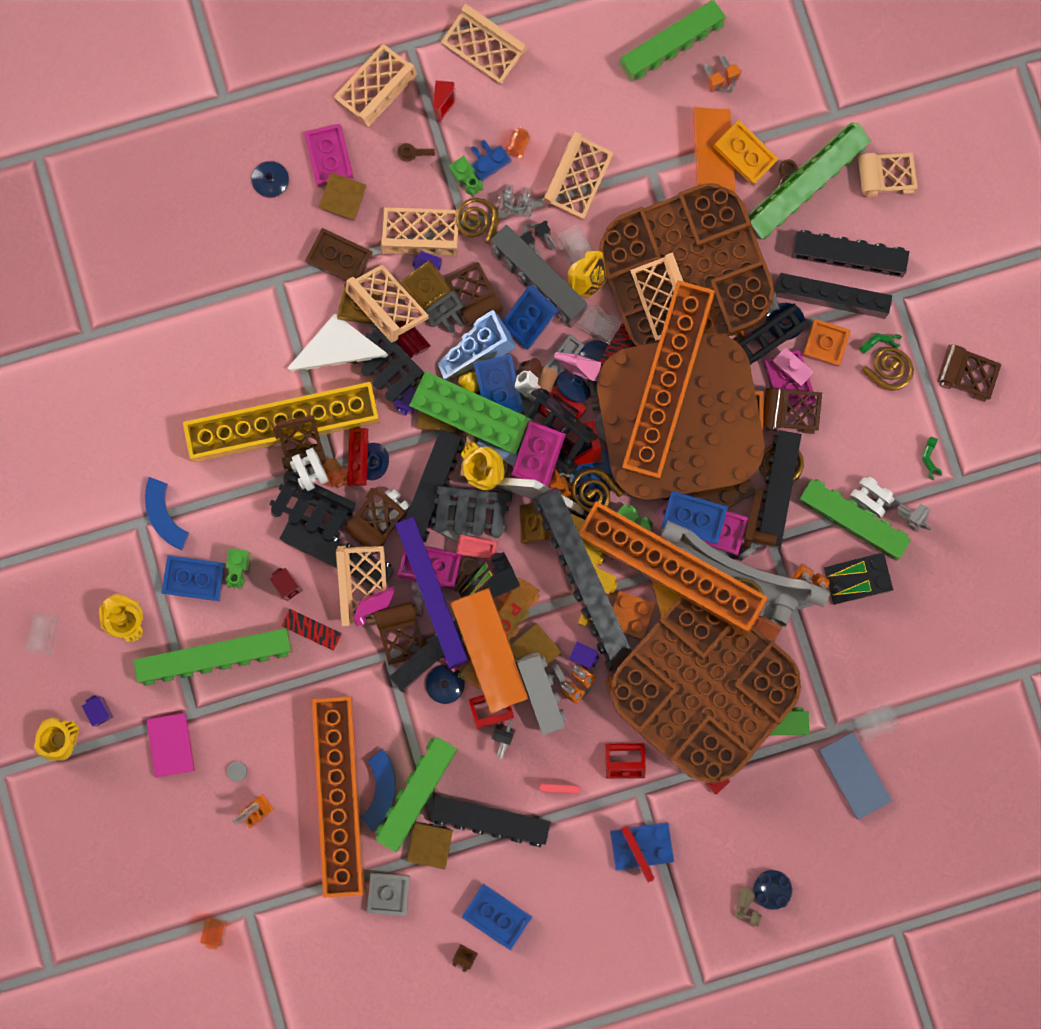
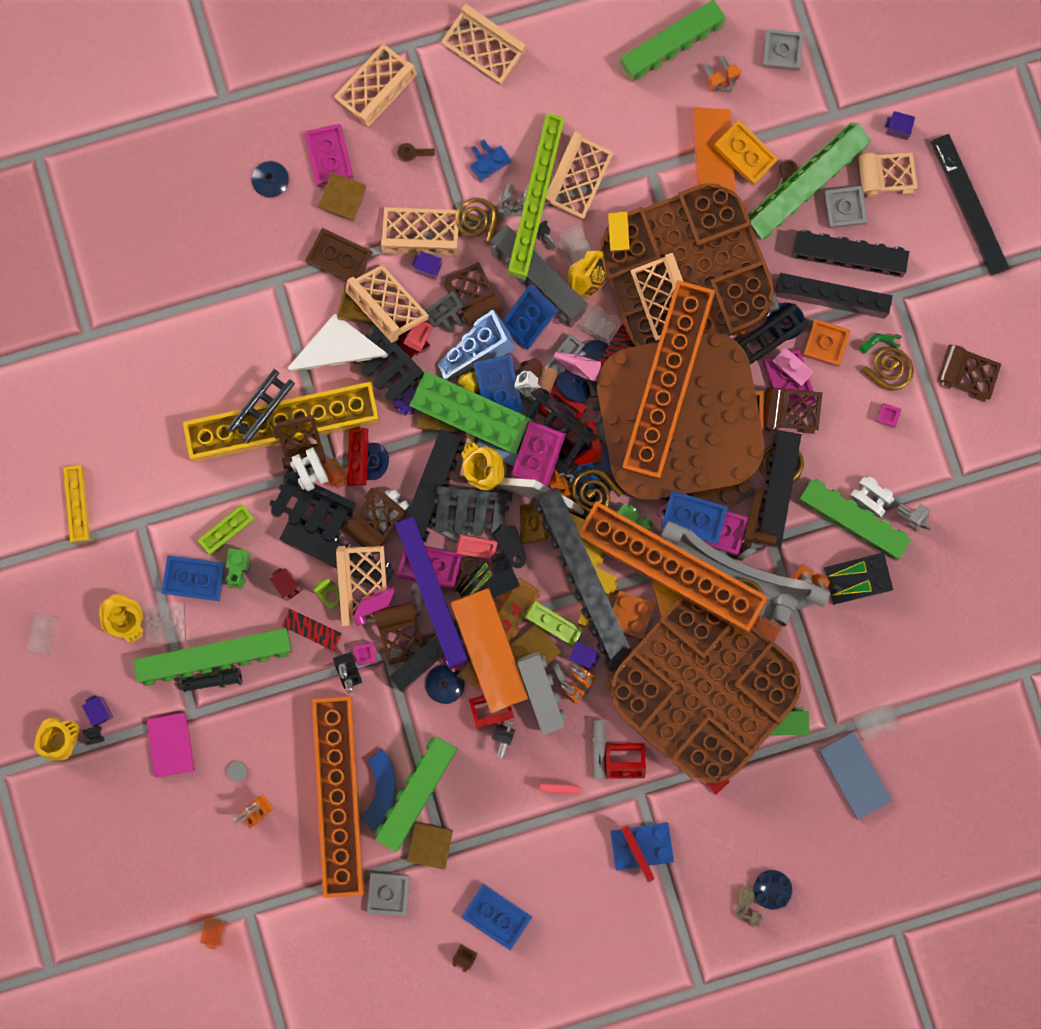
blue tile [145,477,189,550] -> none
pearl gold tile [400,260,453,311] -> none
black brick [431,796,551,848] -> none
red tile [433,80,456,122] -> none
bright green brick [449,156,483,197] -> none
clear orange brick [505,128,530,158] -> none
green arm [922,436,942,480] -> none
none -> yellow tile [63,465,91,543]
none -> black wheel [82,726,105,746]
none -> clear plate [145,602,186,644]
none -> black pin [182,668,242,692]
none -> lime plate [198,504,256,556]
none -> black bar [227,369,295,444]
none -> lime bracket [313,578,340,610]
none -> black piece [333,652,362,694]
none -> dark pink plate [353,642,377,666]
none -> coral tile [403,321,433,352]
none -> black piece [494,525,526,568]
none -> lime plate [507,113,565,279]
none -> lime plate [524,601,583,647]
none -> light grey pin [592,720,607,780]
none -> yellow tile [608,212,630,252]
none -> light grey plate [762,29,804,71]
none -> light grey plate [824,186,867,229]
none -> dark pink plate [876,403,902,428]
none -> dark purple brick [884,111,915,140]
none -> black tile [931,134,1010,277]

